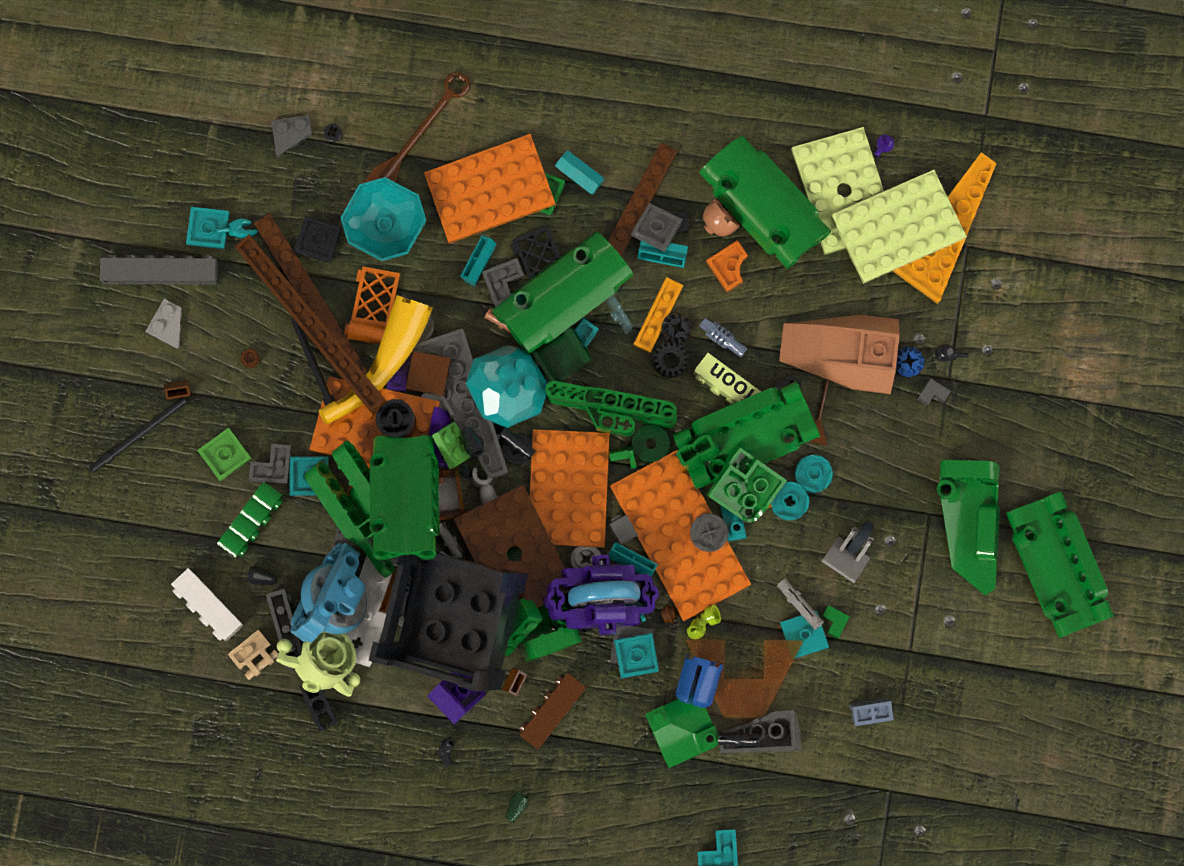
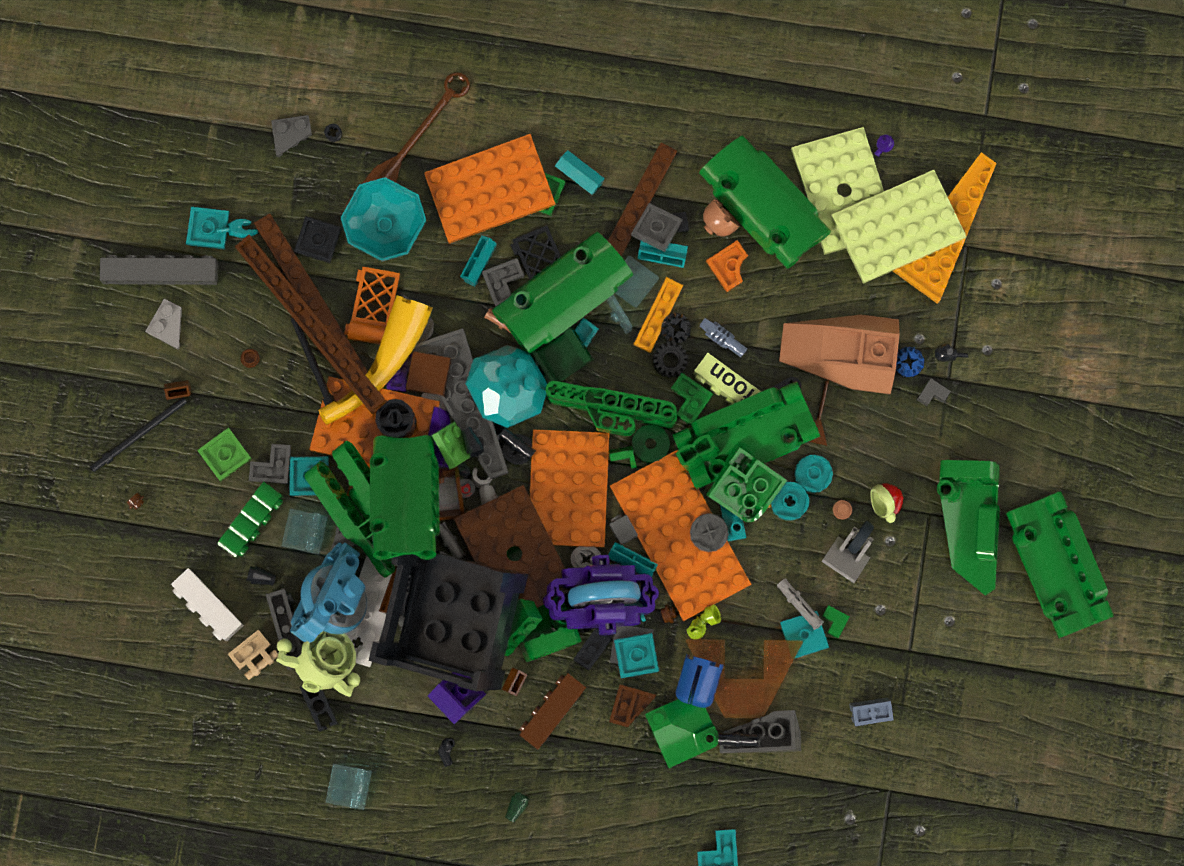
none -> reddish brown plate [126,493,144,510]
none -> clear light blue plate [281,509,328,555]
none -> clear light blue plate [325,764,372,810]
none -> dark grey tile [456,479,475,499]
none -> black hinge [573,628,613,671]
none -> reddish brown wing [609,684,656,728]
none -> clear light blue plate [615,255,659,309]
none -> green plate [671,373,713,426]
none -> nougat plate [833,500,852,520]
none -> yellowish green piece [870,483,903,523]

